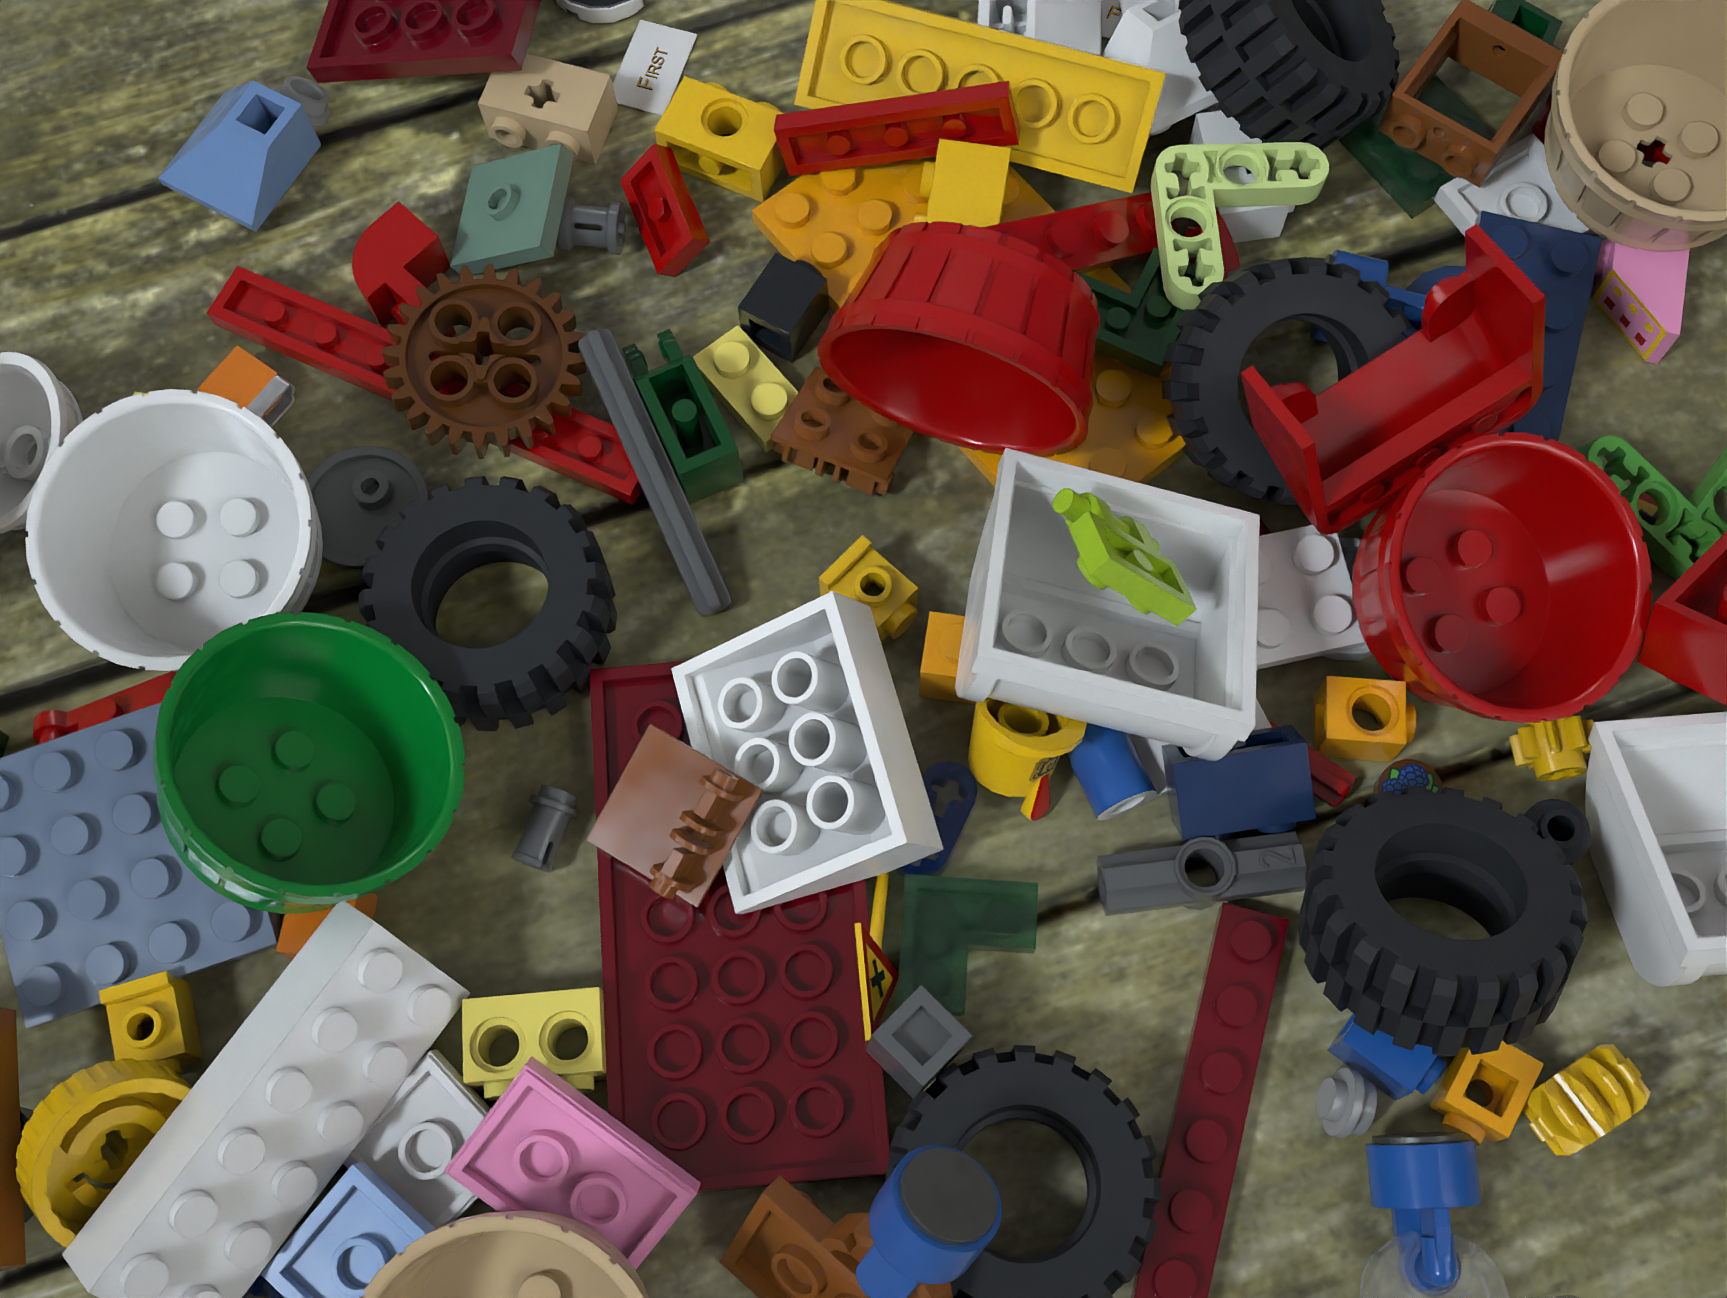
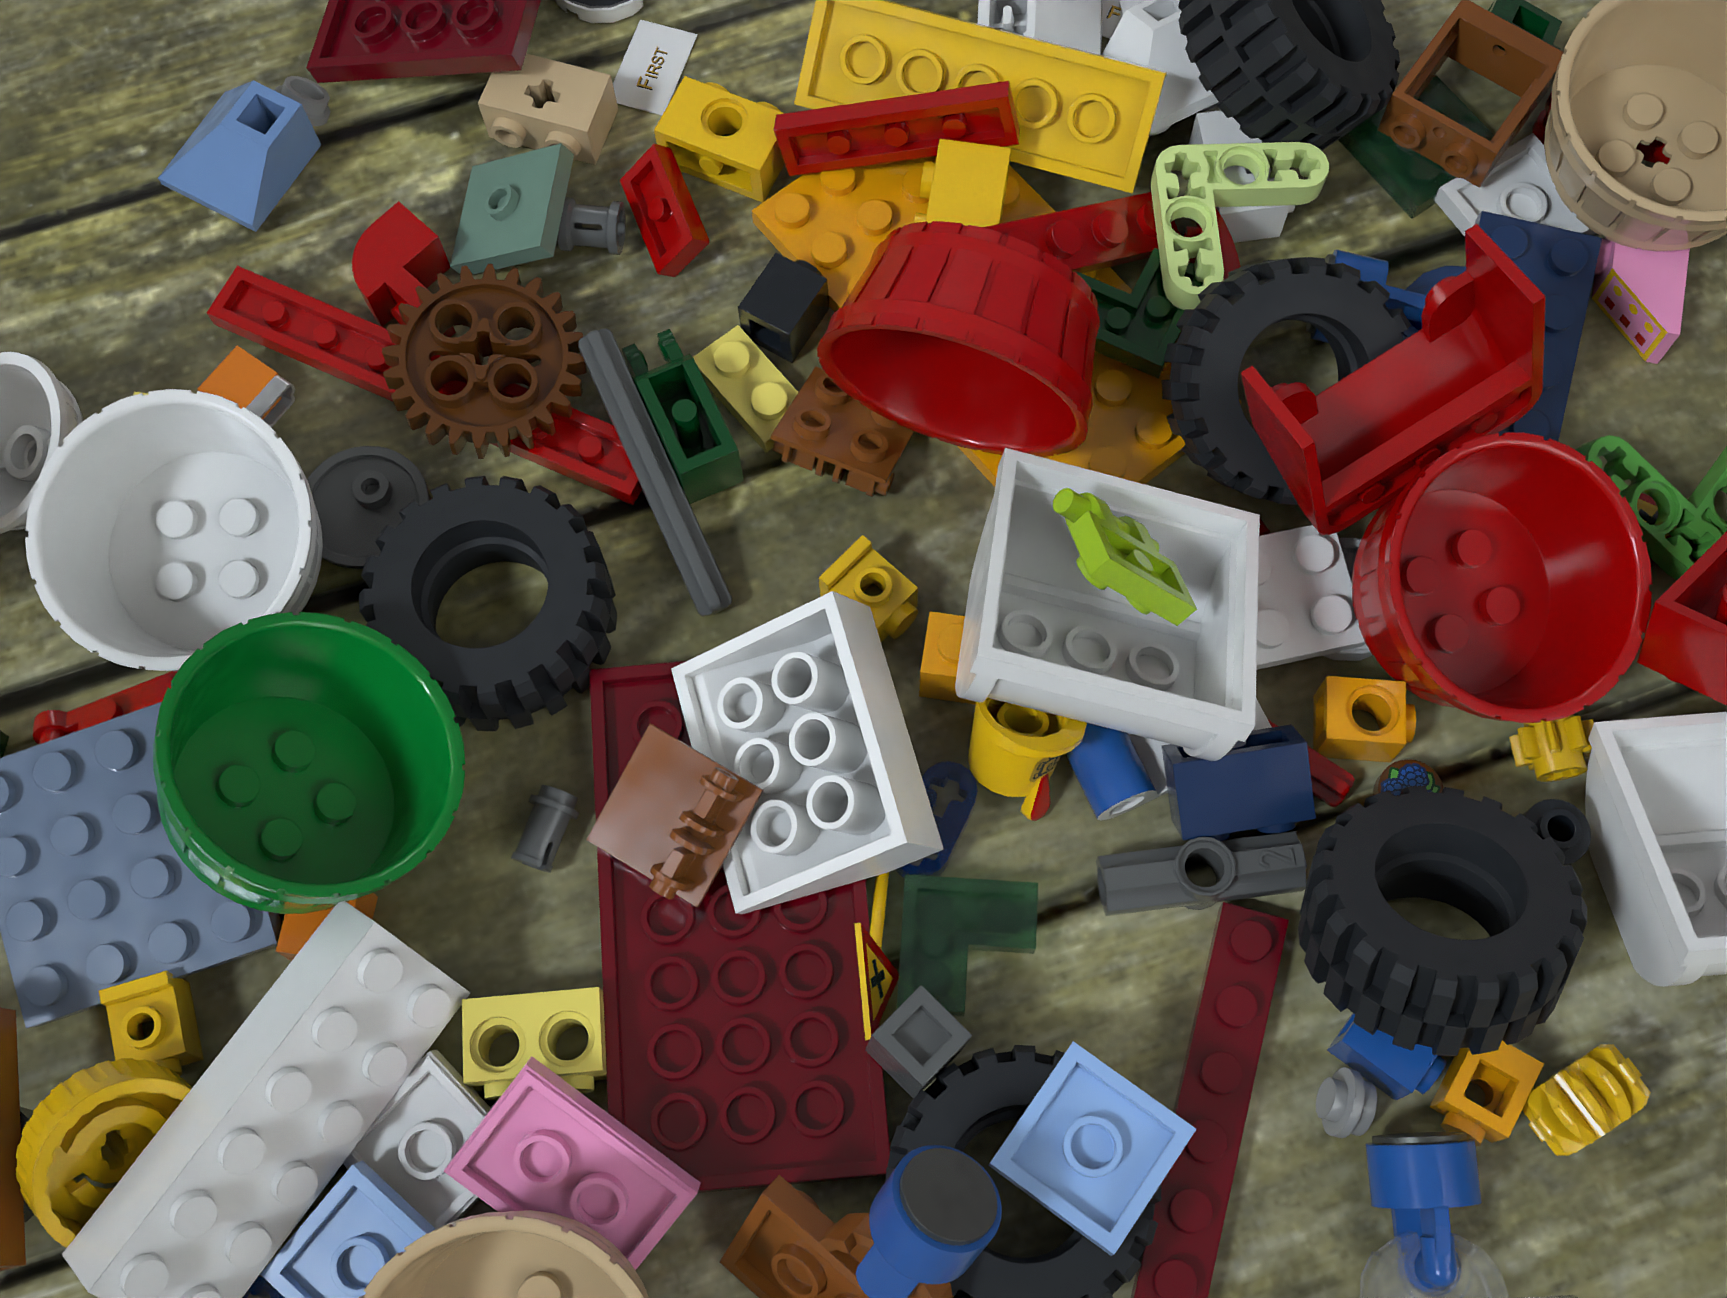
none -> light blue plate [988,1041,1196,1256]

